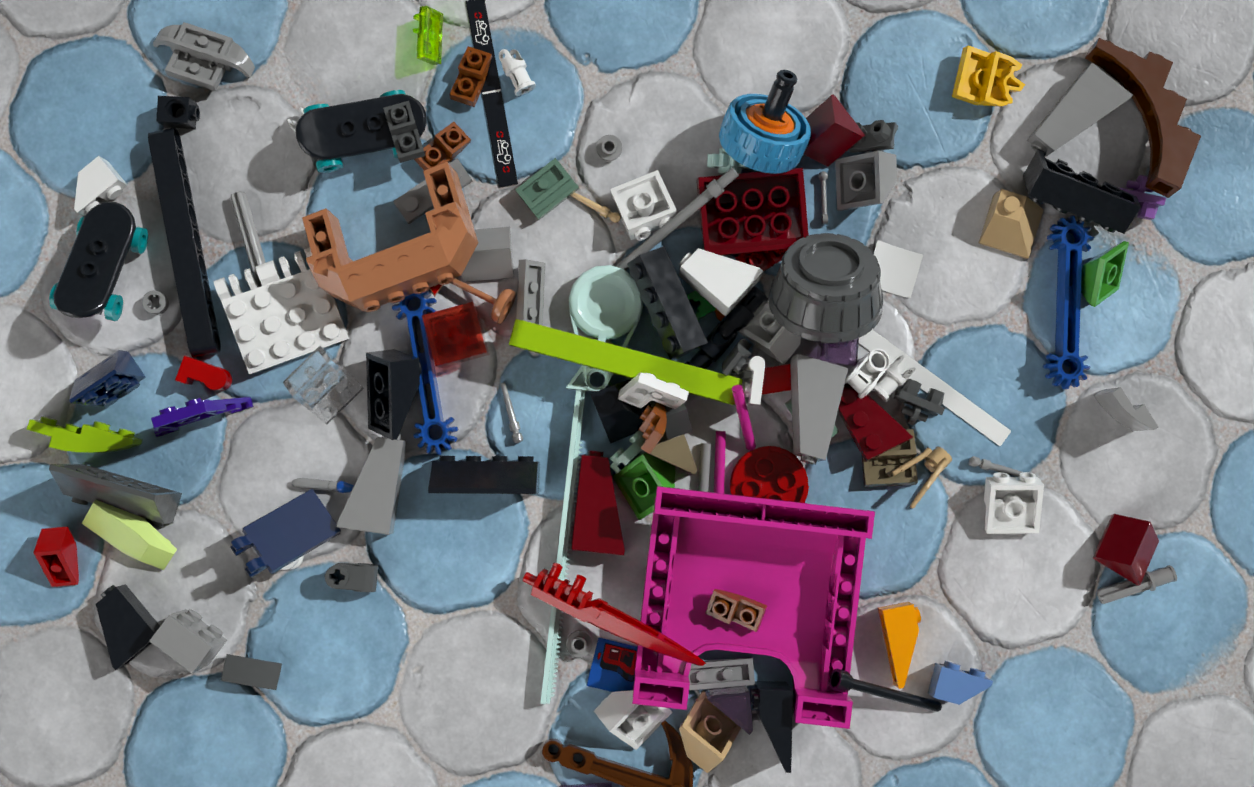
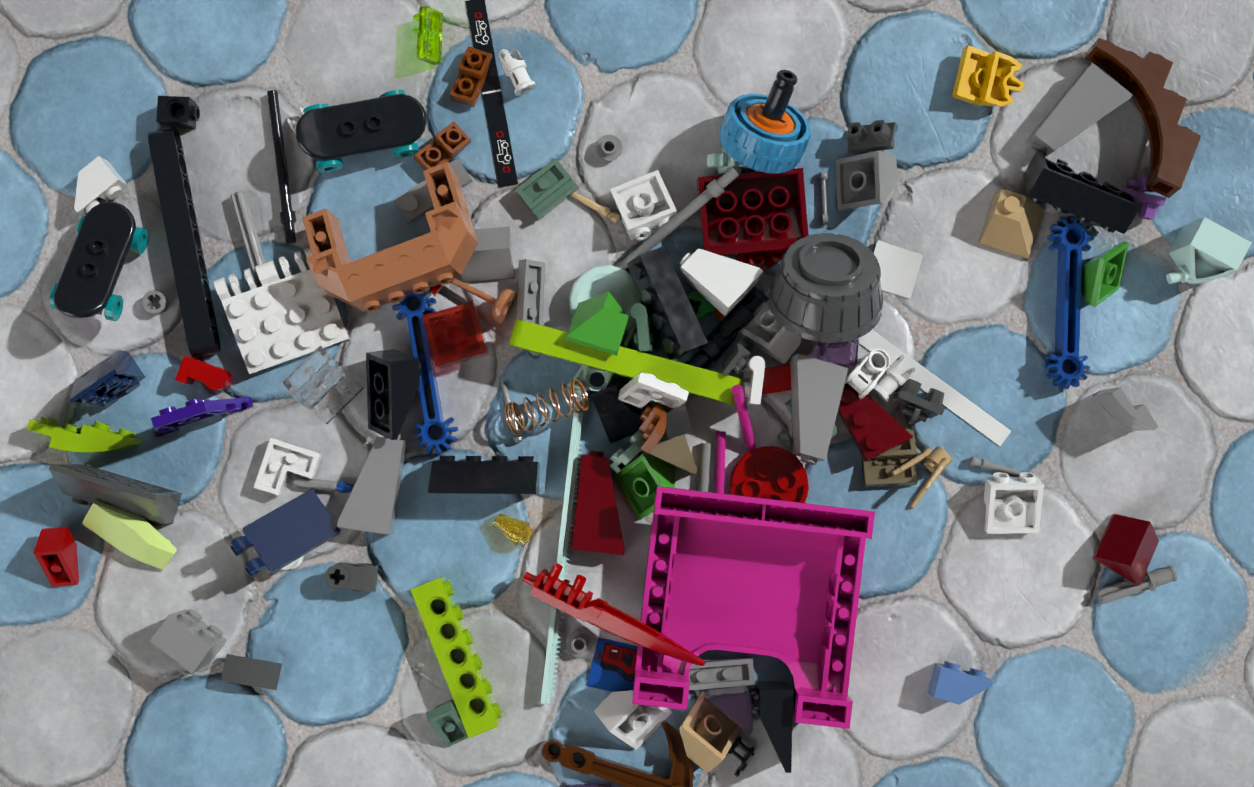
black slope [96,584,160,670] -> none
light grey plate [153,22,255,91] -> none
dark grey slope [383,101,425,163] -> none
dark orange slope [705,589,767,632] -> none
dark red slope [803,94,865,167] -> none
black piece [829,669,942,712] -> none
light orange slope [878,602,921,689] -> none
none -> white plate [253,438,322,496]
none -> black bar [267,90,296,244]
none -> lime brick [410,576,503,738]
none -> sand green slope [426,700,468,747]
none -> clear yellow cone [493,513,534,547]
none -> medium nougat piece [505,379,589,435]
none -> bright green slope [565,291,629,356]
none -> sand green plate [630,303,660,353]
none -> black piece [726,736,755,777]
none -> light aqua piece [1166,217,1252,284]

